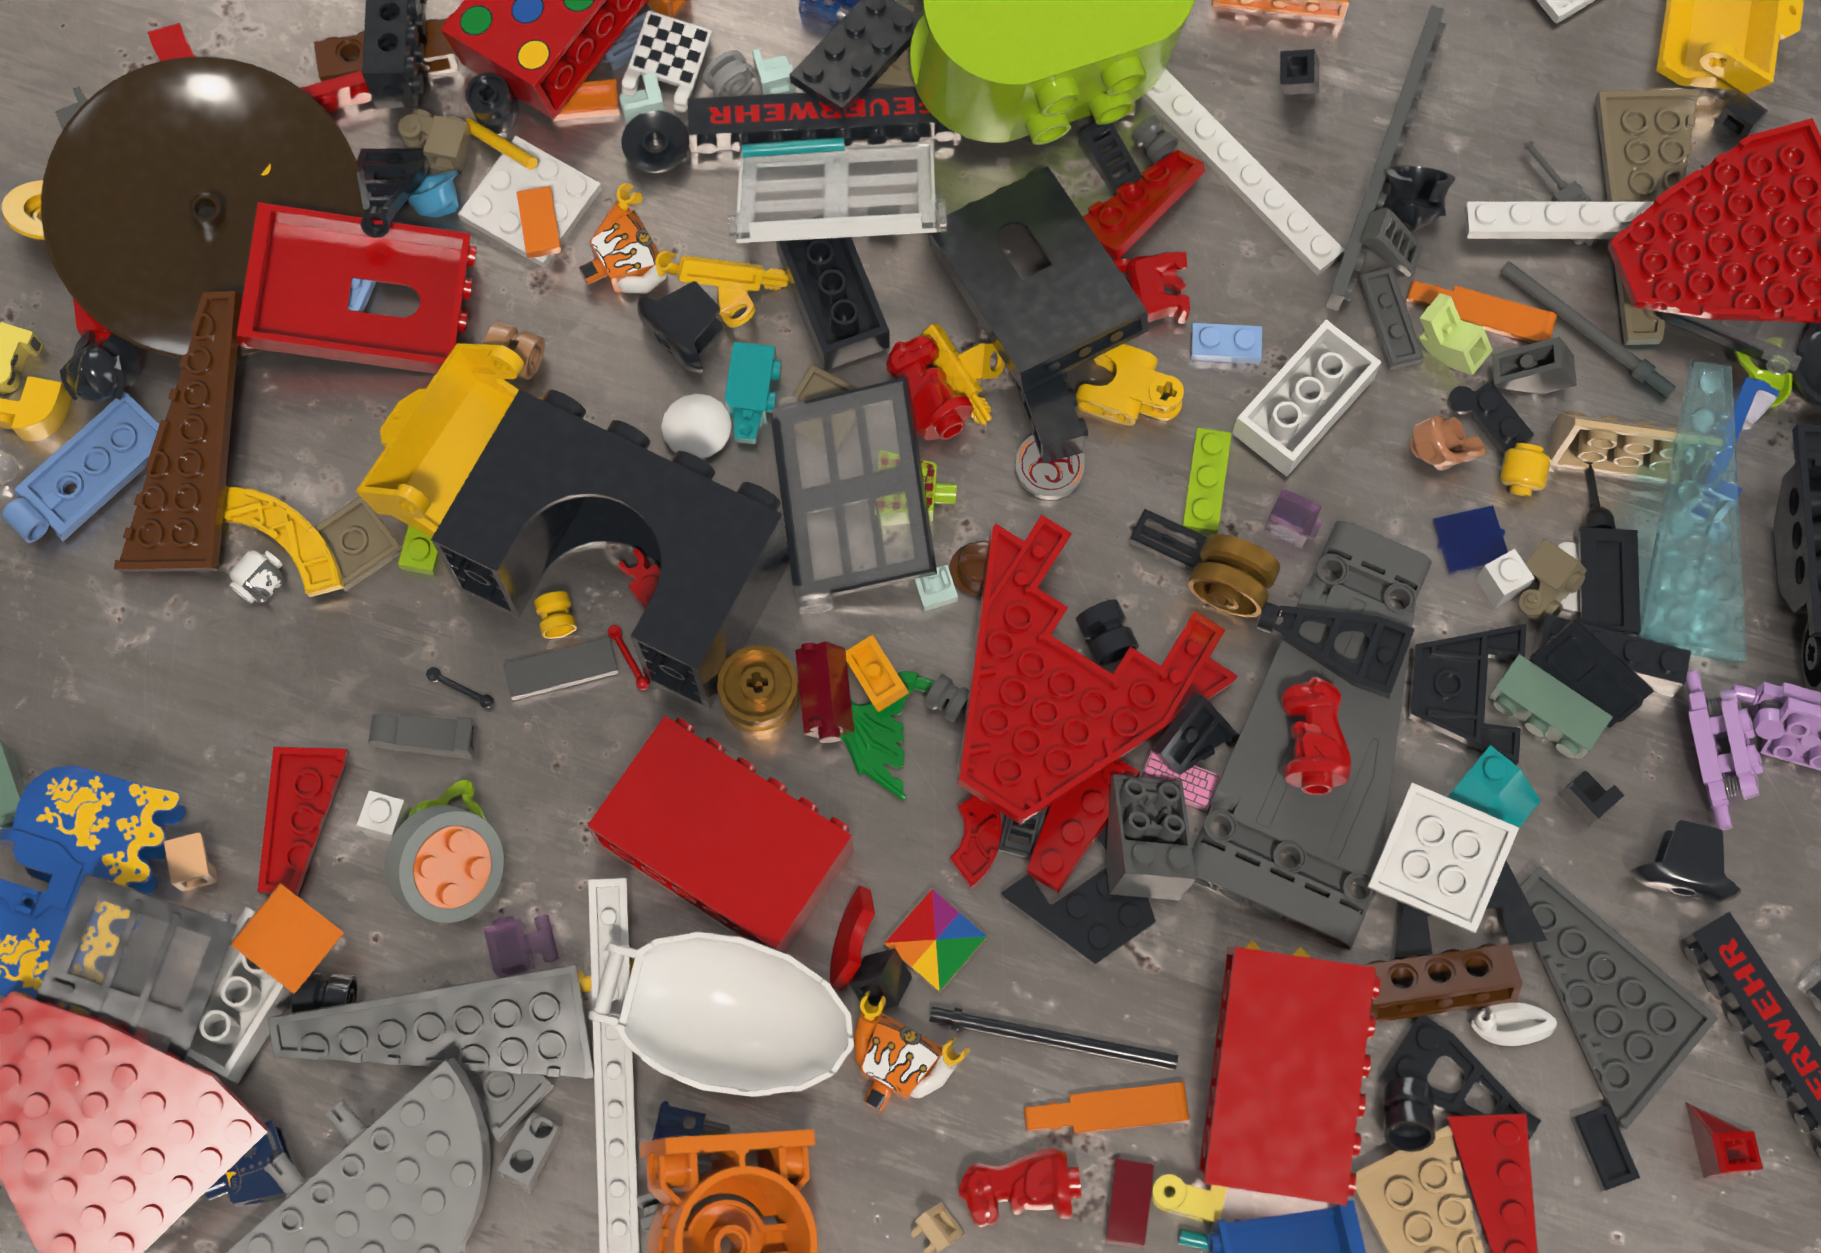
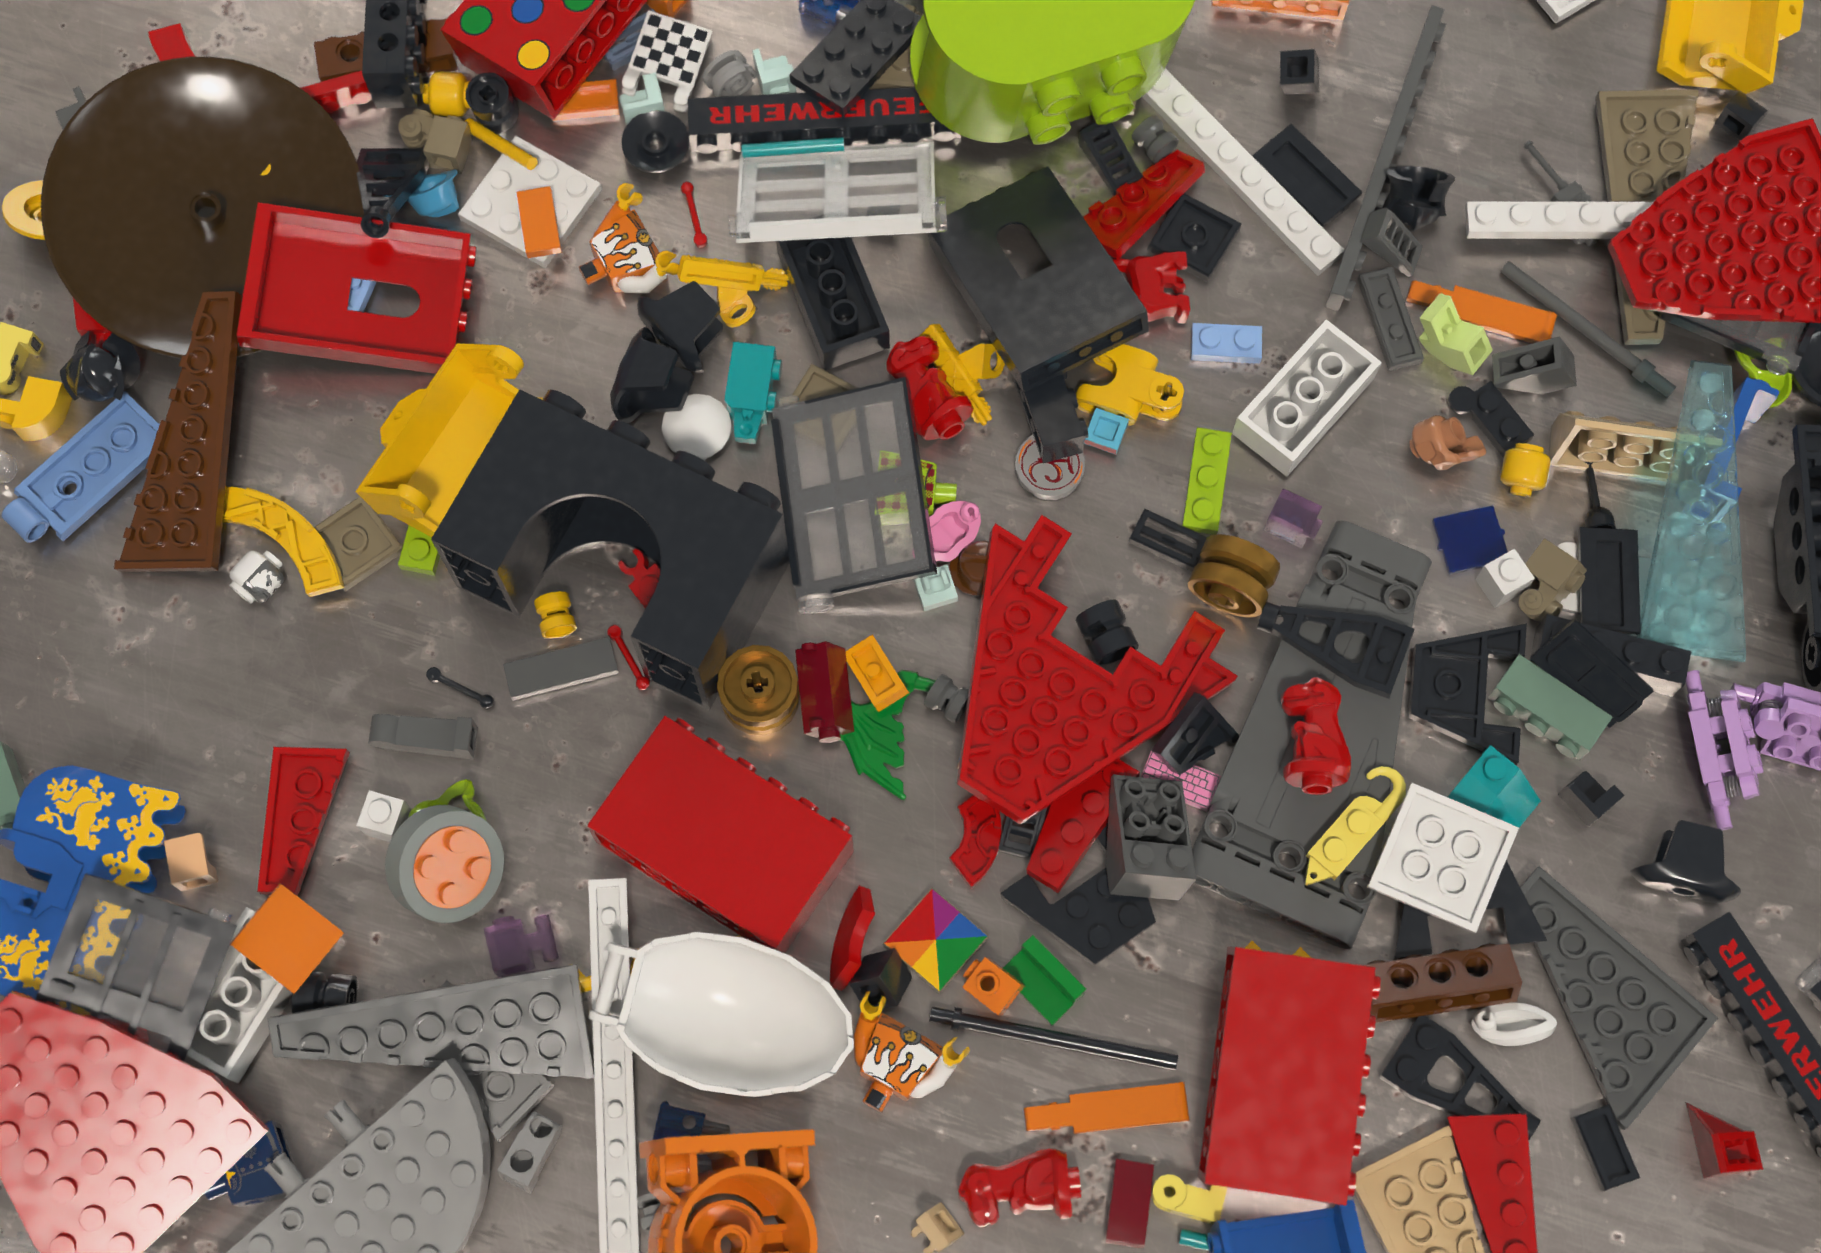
medium nougat wheel [483,321,545,380] -> none
black wheel [1383,1077,1436,1152] -> none
none -> yellow head [422,72,471,117]
none -> black piece [610,327,694,423]
none -> red hinge [680,182,708,248]
none -> bright pink arm [913,501,981,562]
none -> orange brick [962,957,1025,1016]
none -> green panel [1003,935,1086,1026]
none -> medium azure plate [1084,408,1129,455]
none -> black tile [1148,193,1242,282]
none -> black piece [1252,124,1362,227]
none -> light yellow plate [1305,766,1406,886]

